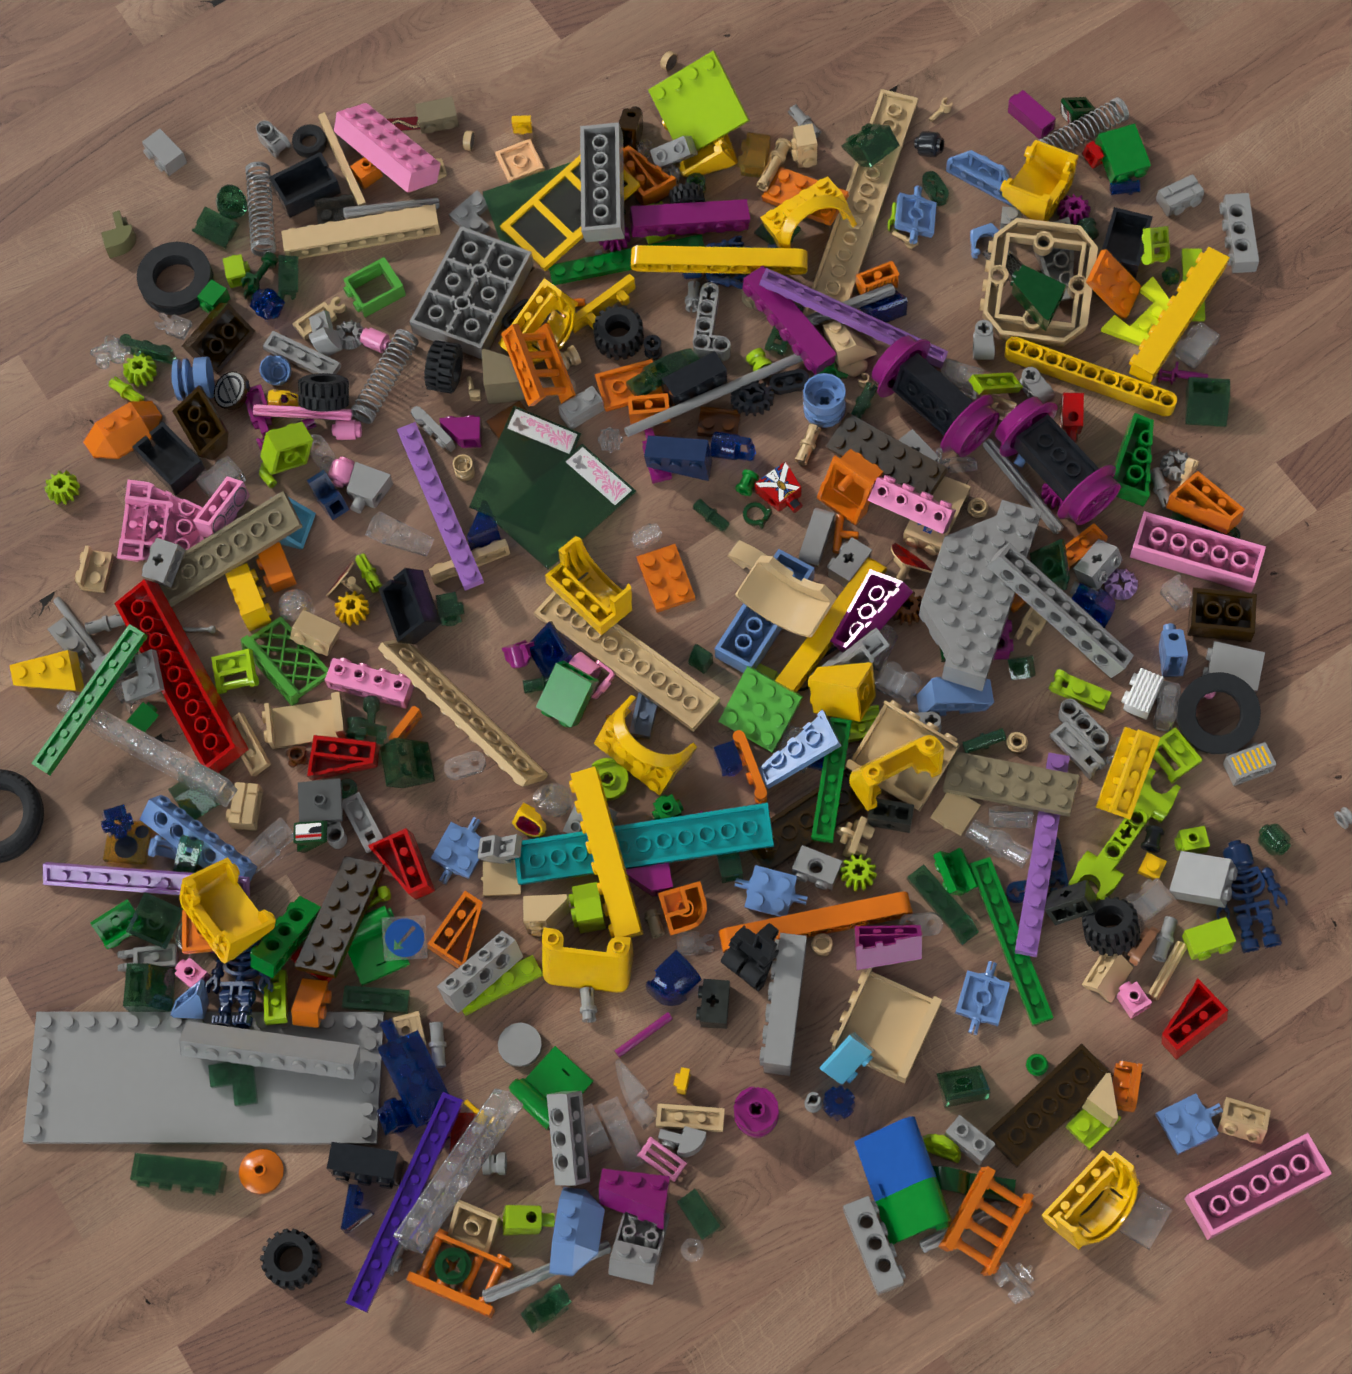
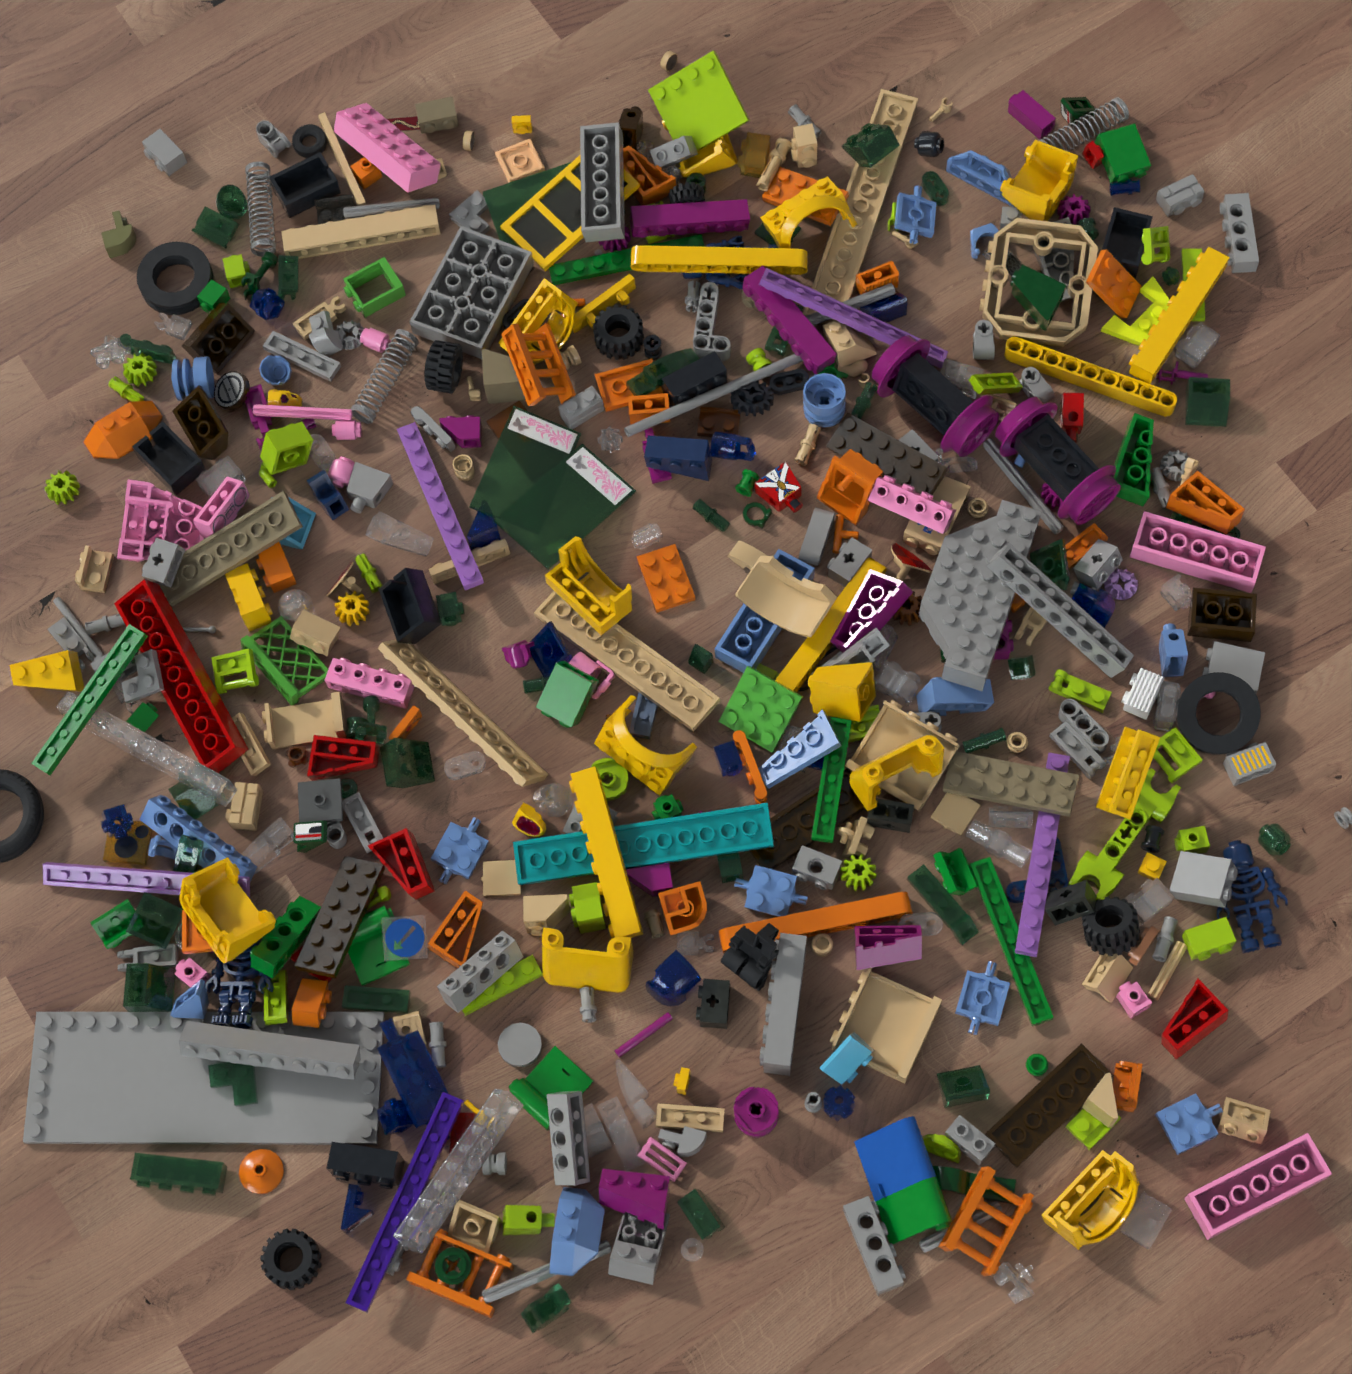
black tyre [298,373,349,412] -> none
light grey brick [478,834,523,864] -> none

